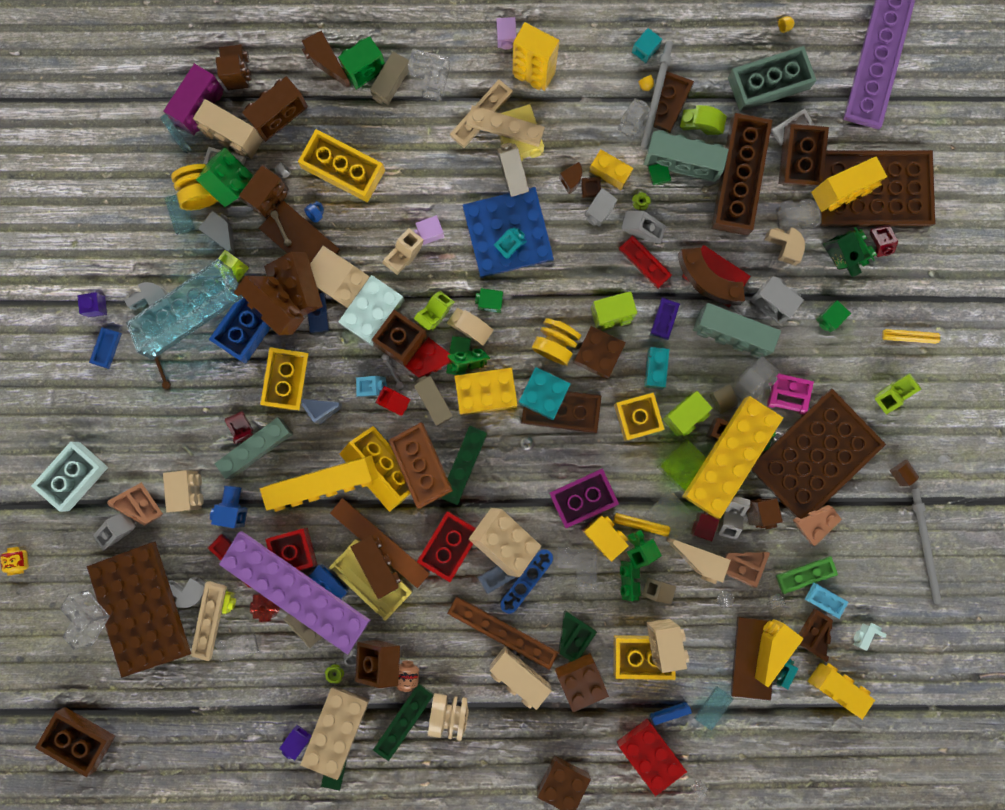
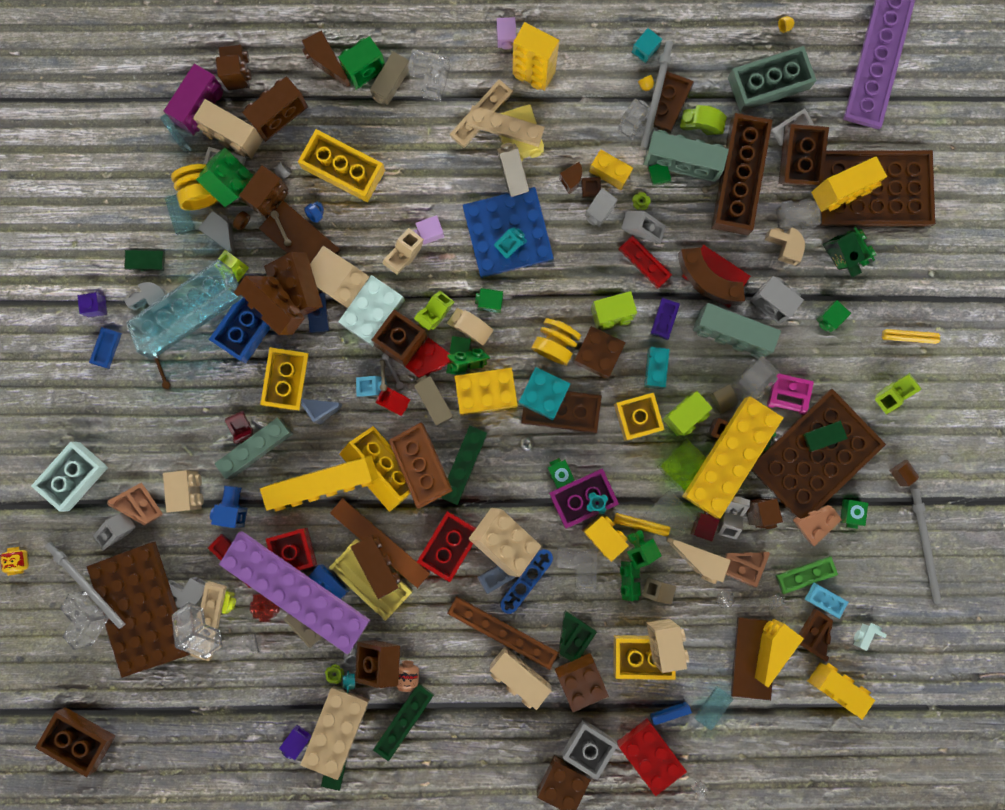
tan wheel [428,693,469,741] -> none
teal bracket [776,659,799,690] -> none
dark red bracket [870,225,898,257] -> none
none -> light grey bar [45,542,125,629]
none -> dark green tile [124,250,165,271]
none -> clear brick [171,602,223,659]
none -> reddish brown tile [233,211,250,231]
none -> teal plate [343,671,355,693]
none -> dark tan hinge [380,359,387,391]
none -> green brick [547,458,575,489]
none -> light grey brick [562,719,618,780]
none -> teal plate [587,492,608,514]
none -> dark green tile [803,421,848,452]
none -> green brick [840,500,868,529]

